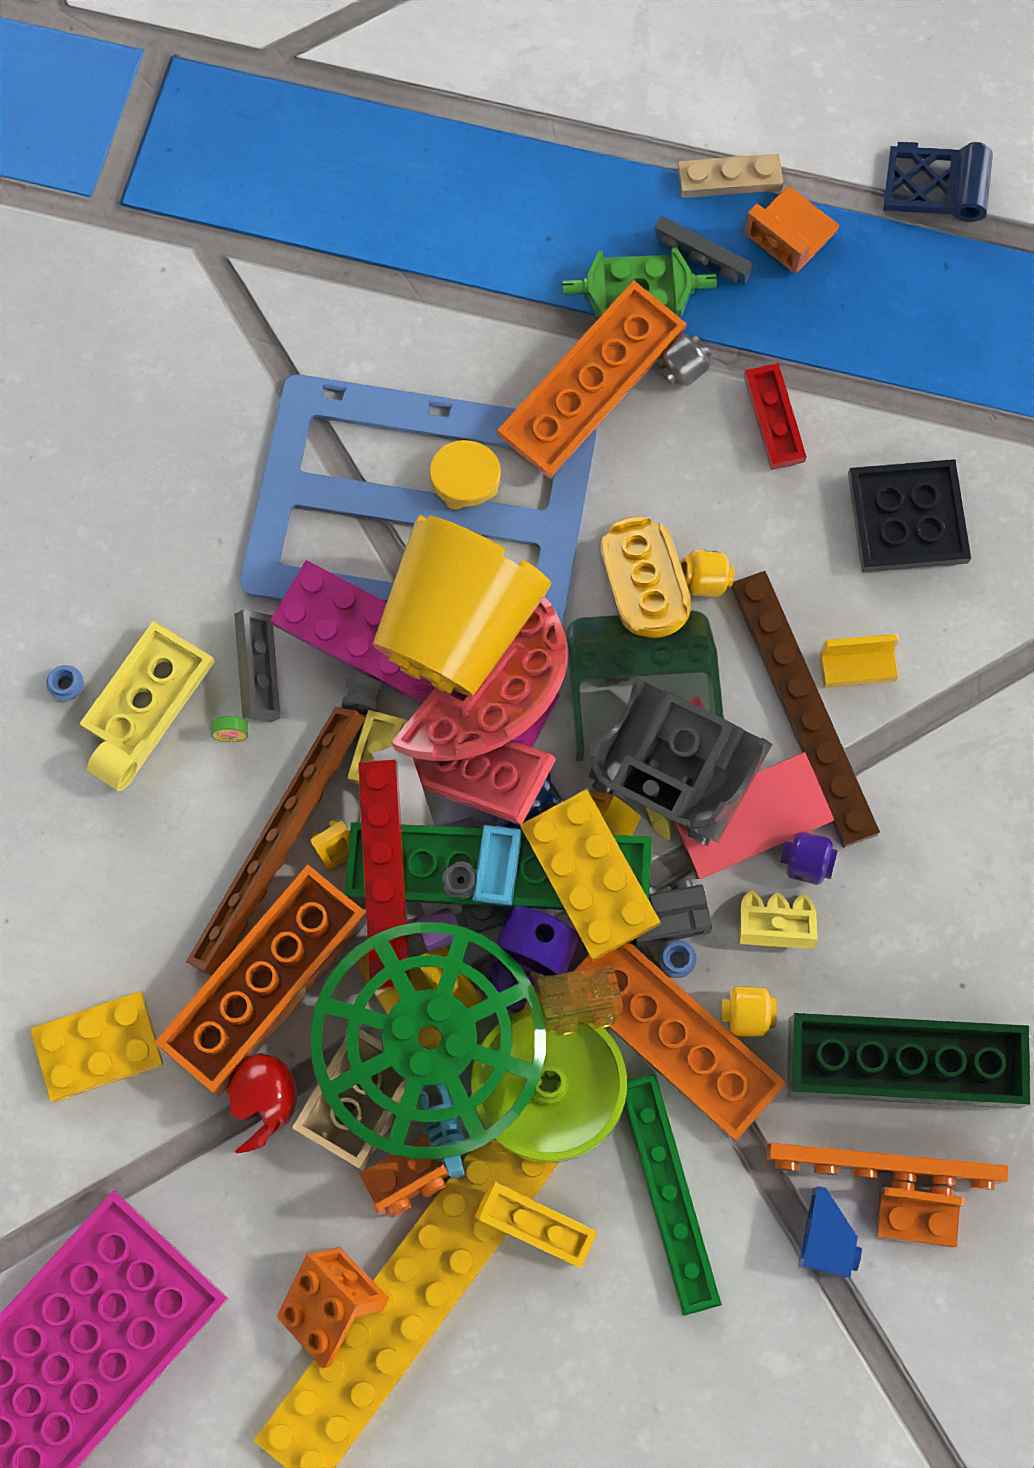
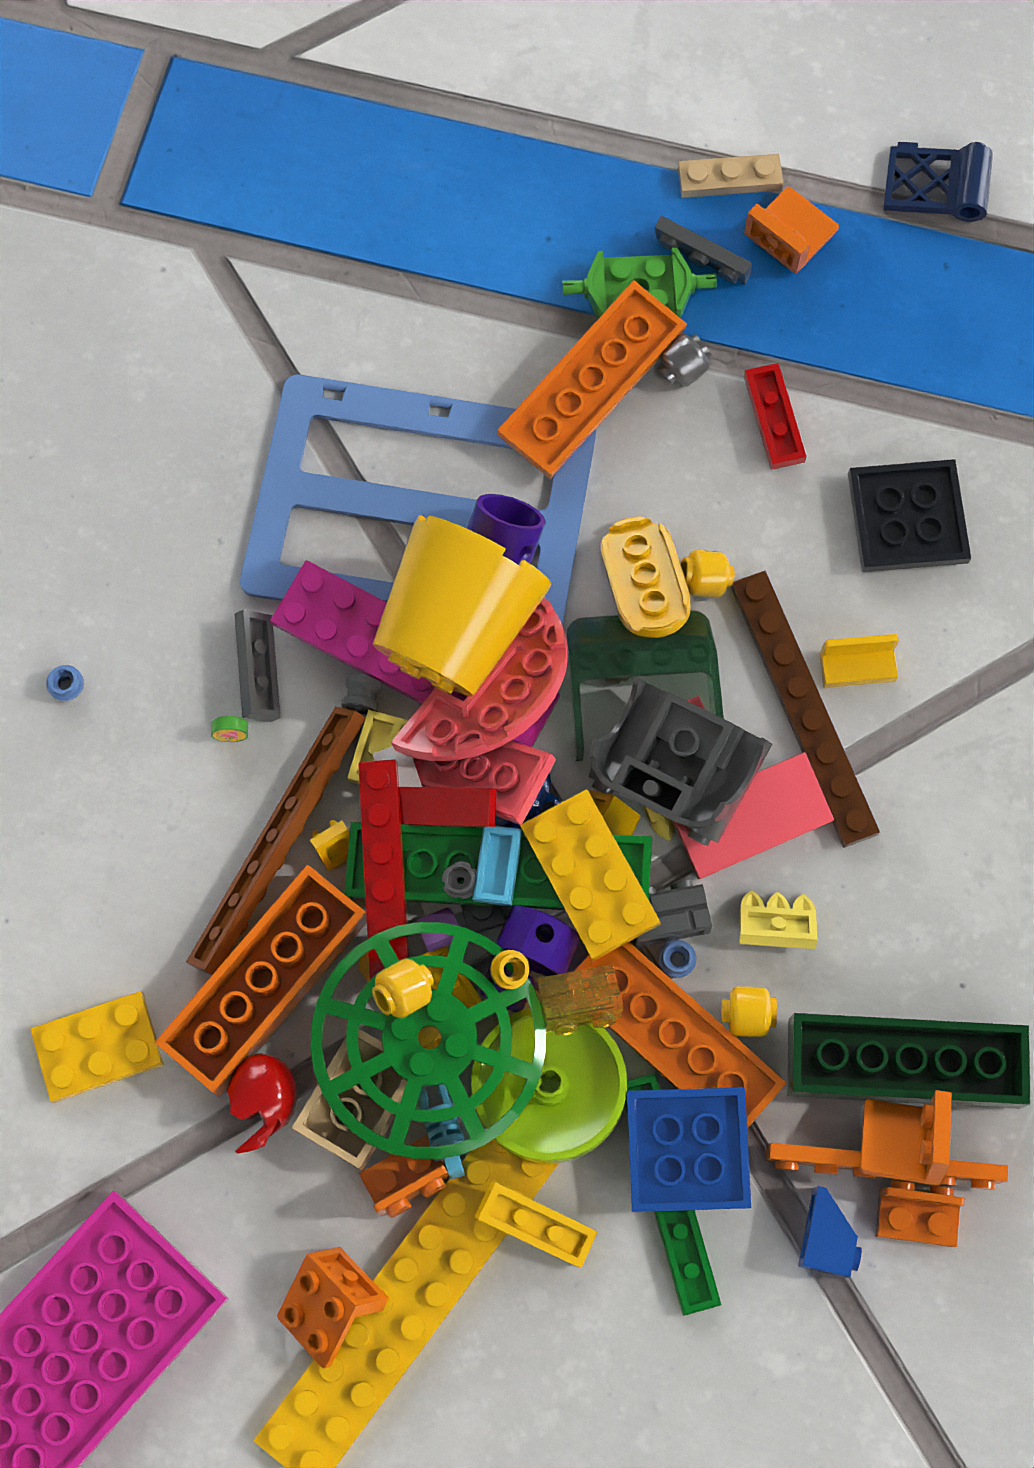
light yellow hinge [80,621,215,792] -> none
yellow tile [430,440,501,510] -> none
dark purple head [780,832,838,885] -> none
none -> yellow head [372,958,434,1018]
none -> red tile [399,787,497,827]
none -> dark purple piece [467,494,546,565]
none -> yellow plate [490,950,529,989]
none -> blue plate [627,1087,752,1212]
none -> orange bracket [860,1090,952,1186]

